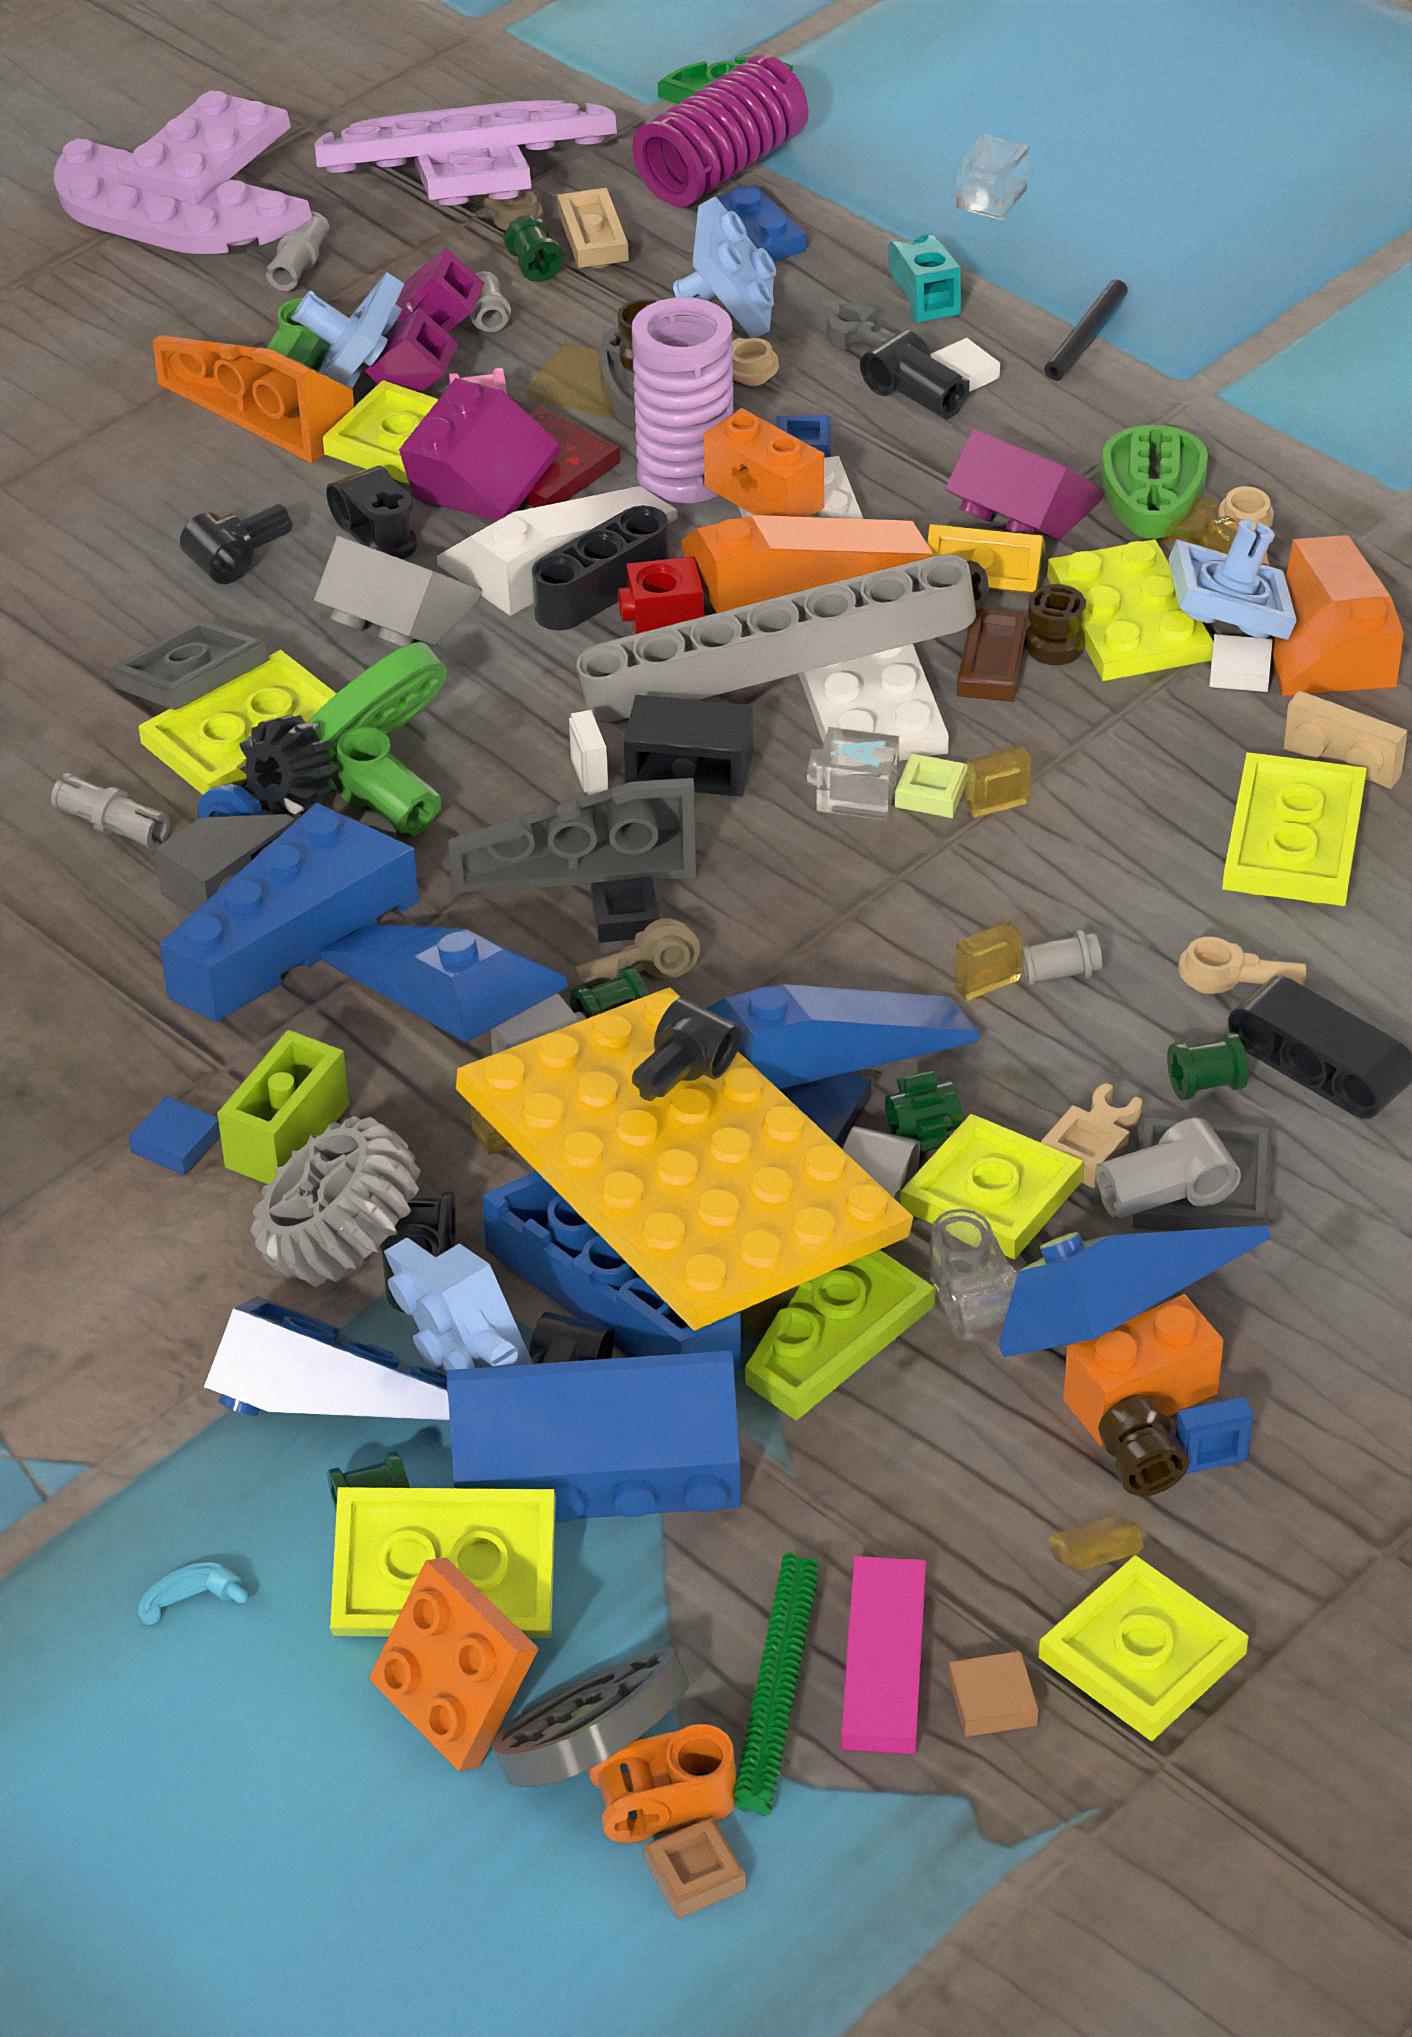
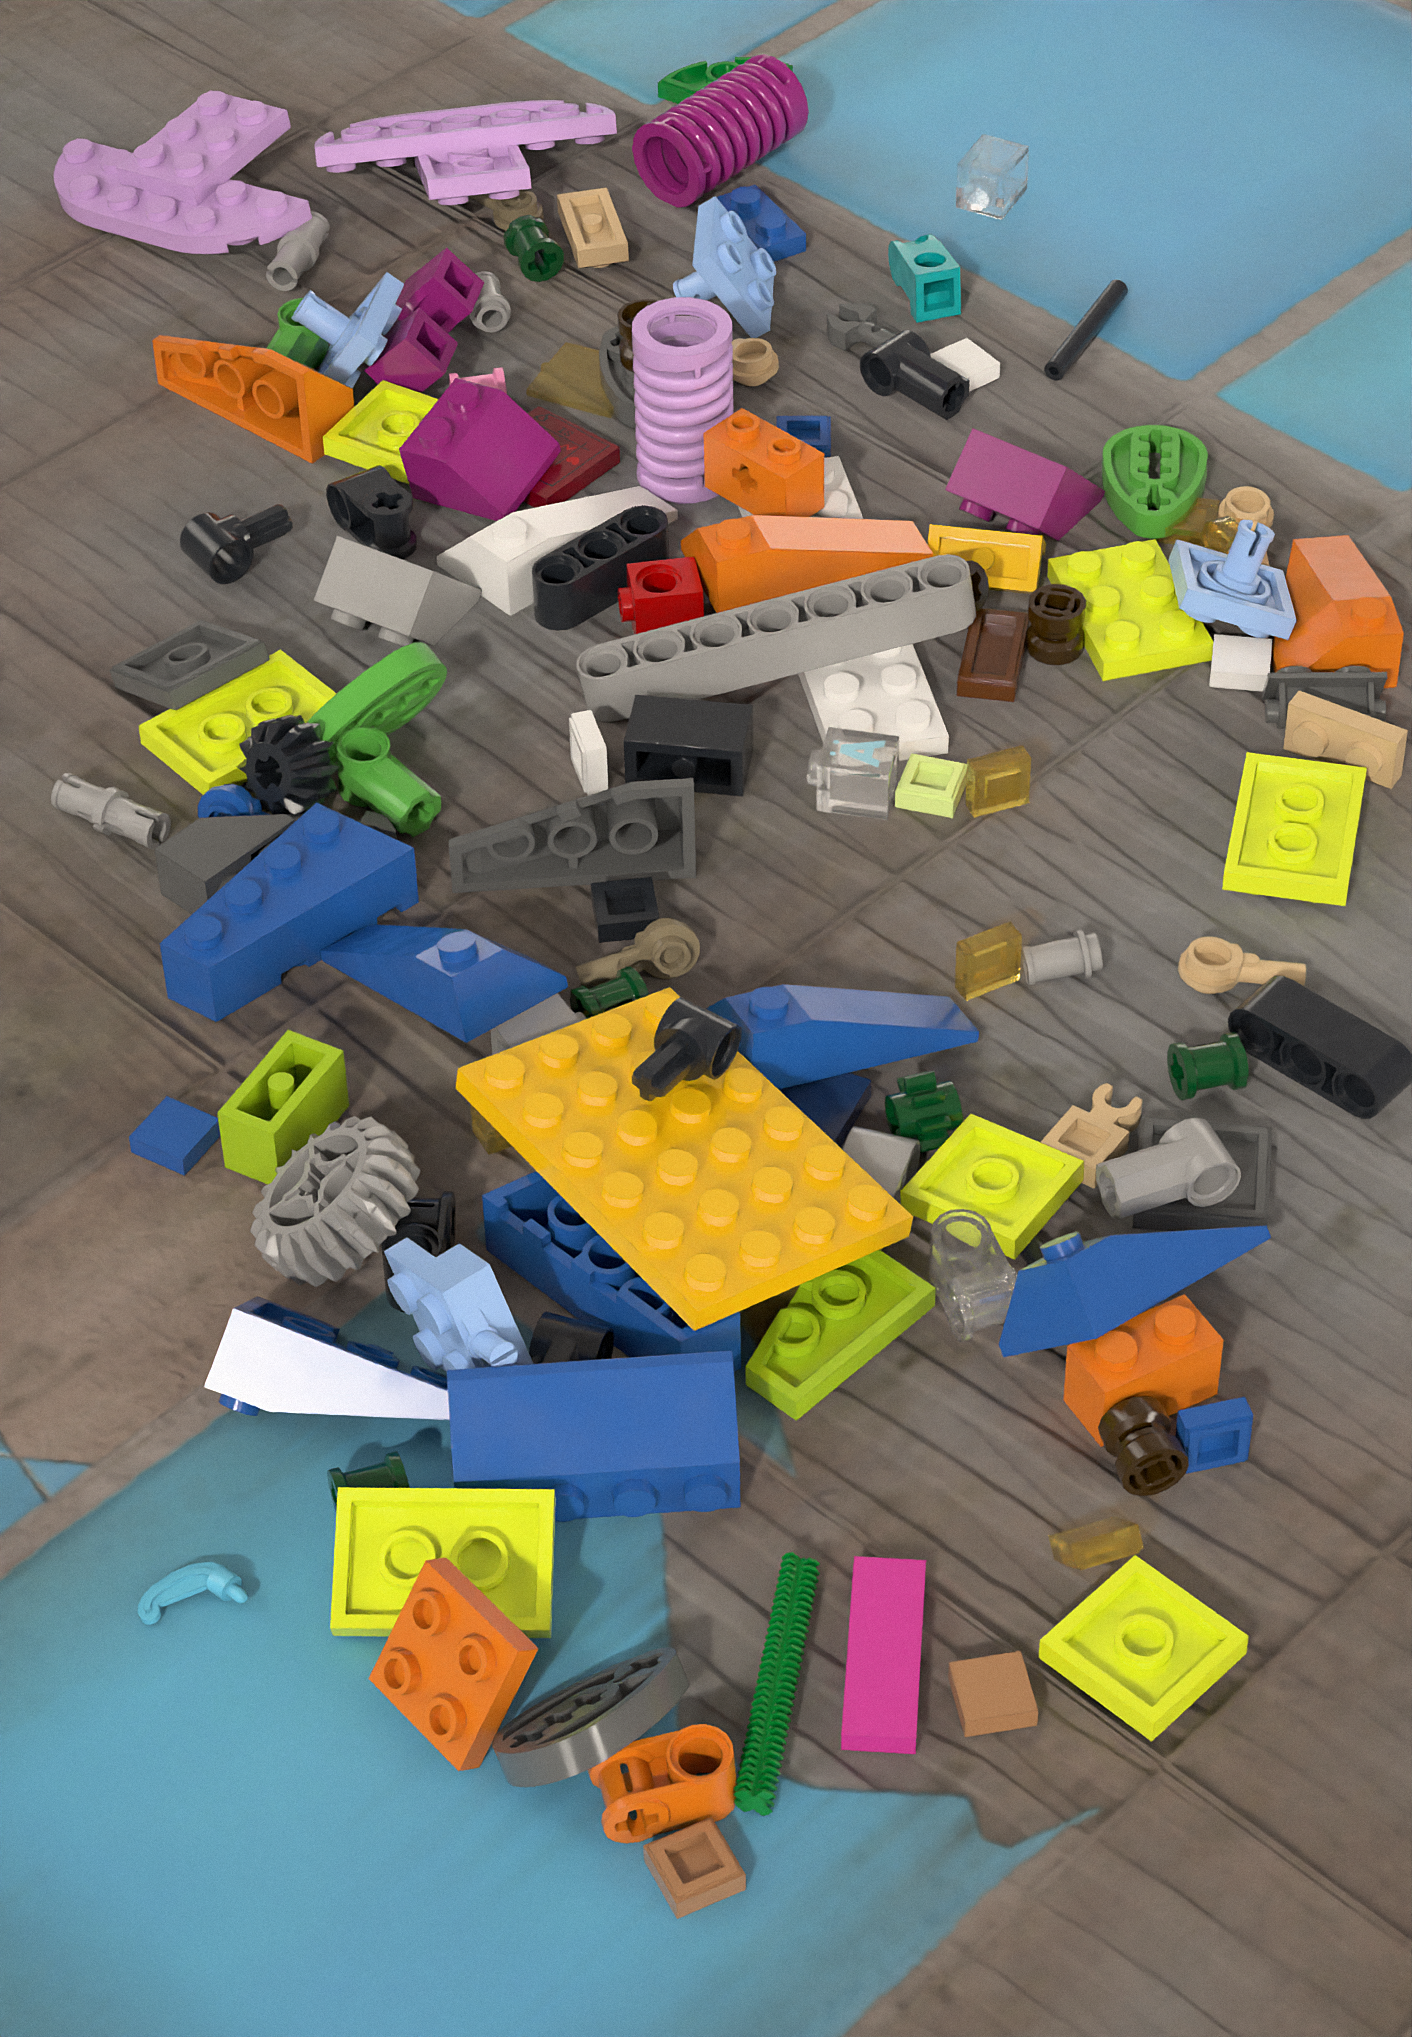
none -> dark grey hinge [1262,666,1387,729]

